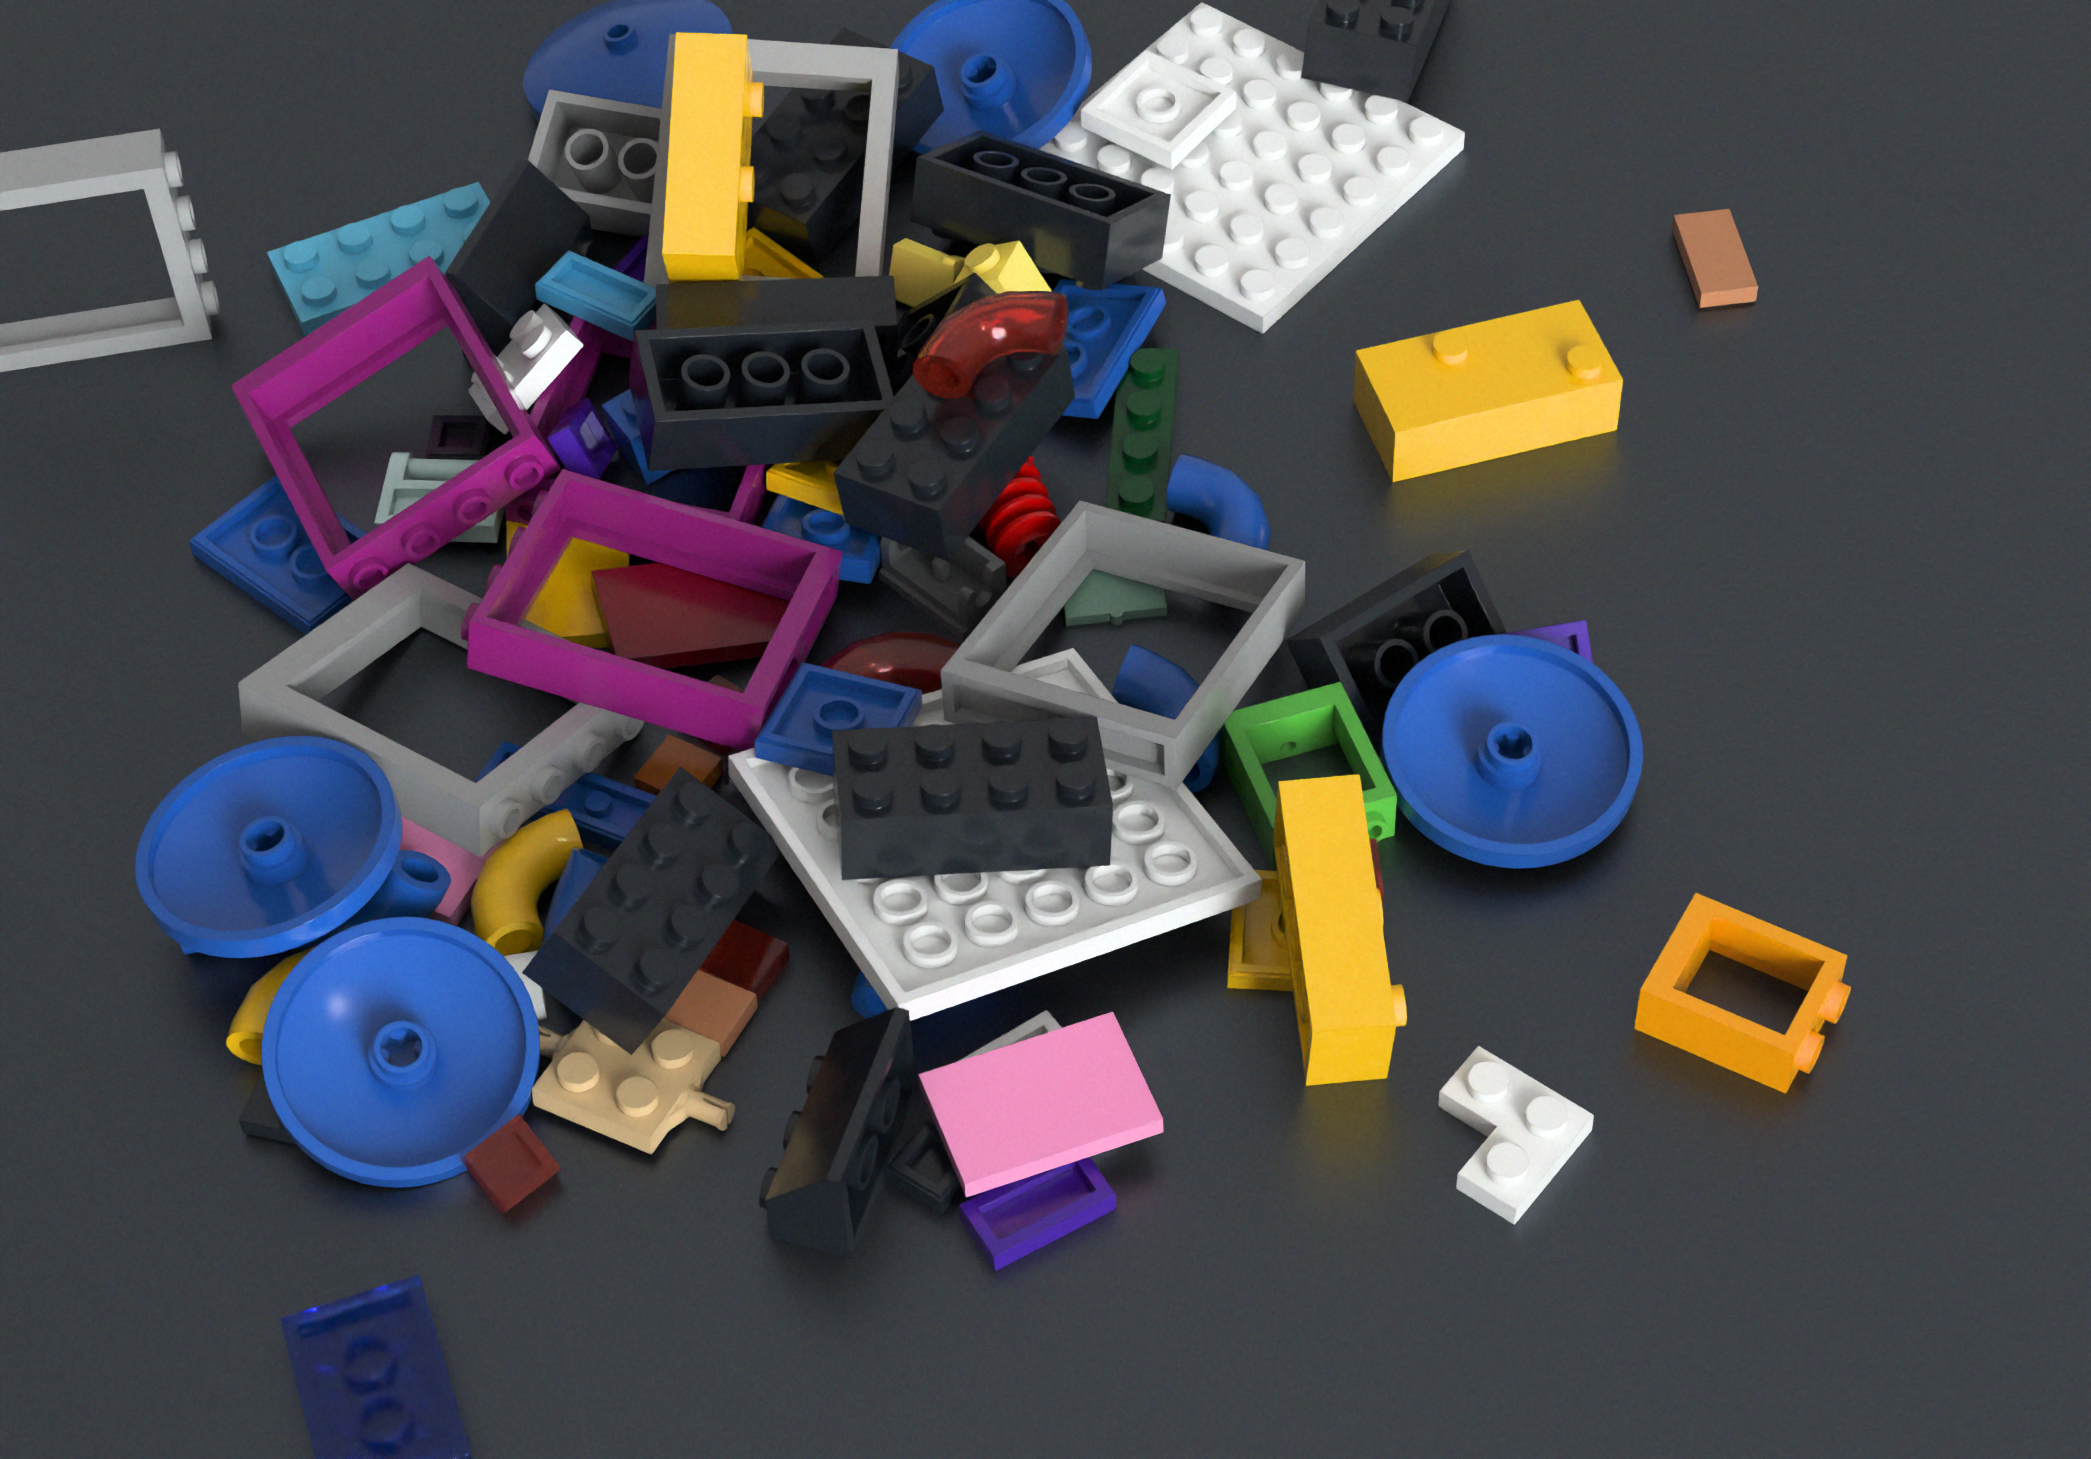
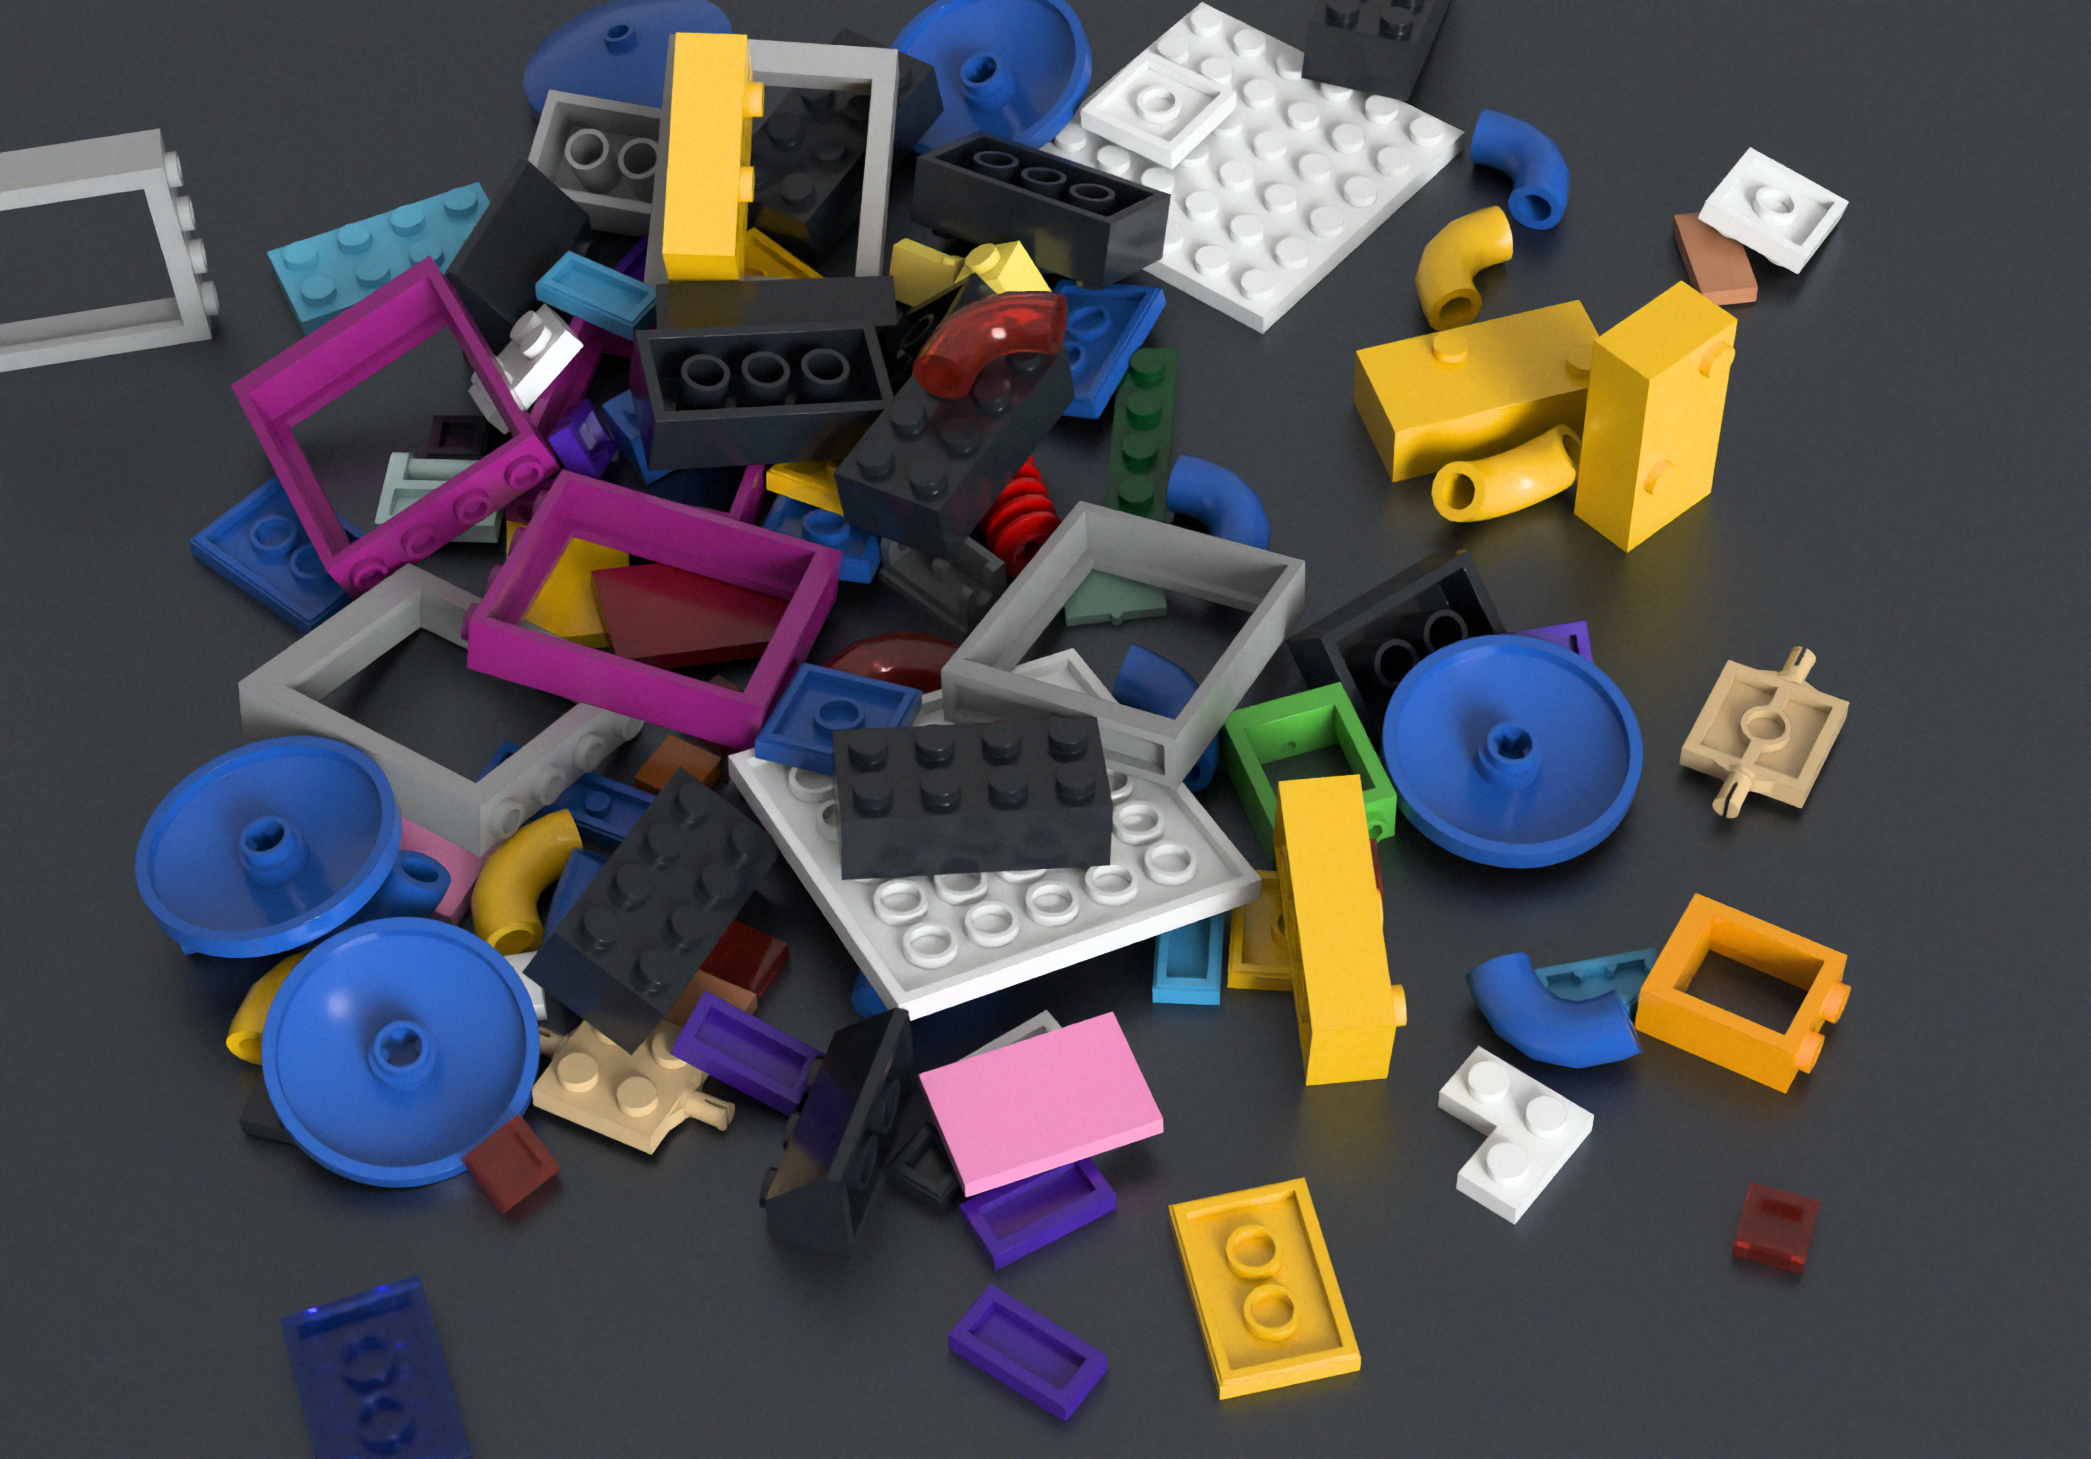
none -> dark purple tile [670,991,825,1117]
none -> dark purple tile [948,1283,1108,1422]
none -> dark azure tile [1152,912,1225,1006]
none -> yellow tile [1168,1177,1361,1400]
none -> yellow cylinder [1414,205,1513,331]
none -> yellow cylinder [1431,424,1582,522]
none -> blue cylinder [1465,952,1642,1069]
none -> blue cylinder [1470,108,1571,230]
none -> dark azure tile [1534,947,1657,1018]
none -> yellow brick [1574,280,1738,553]
none -> tan plate [1679,646,1850,818]
none -> white plate [1698,147,1849,274]
none -> clear red tile [1732,1182,1821,1273]

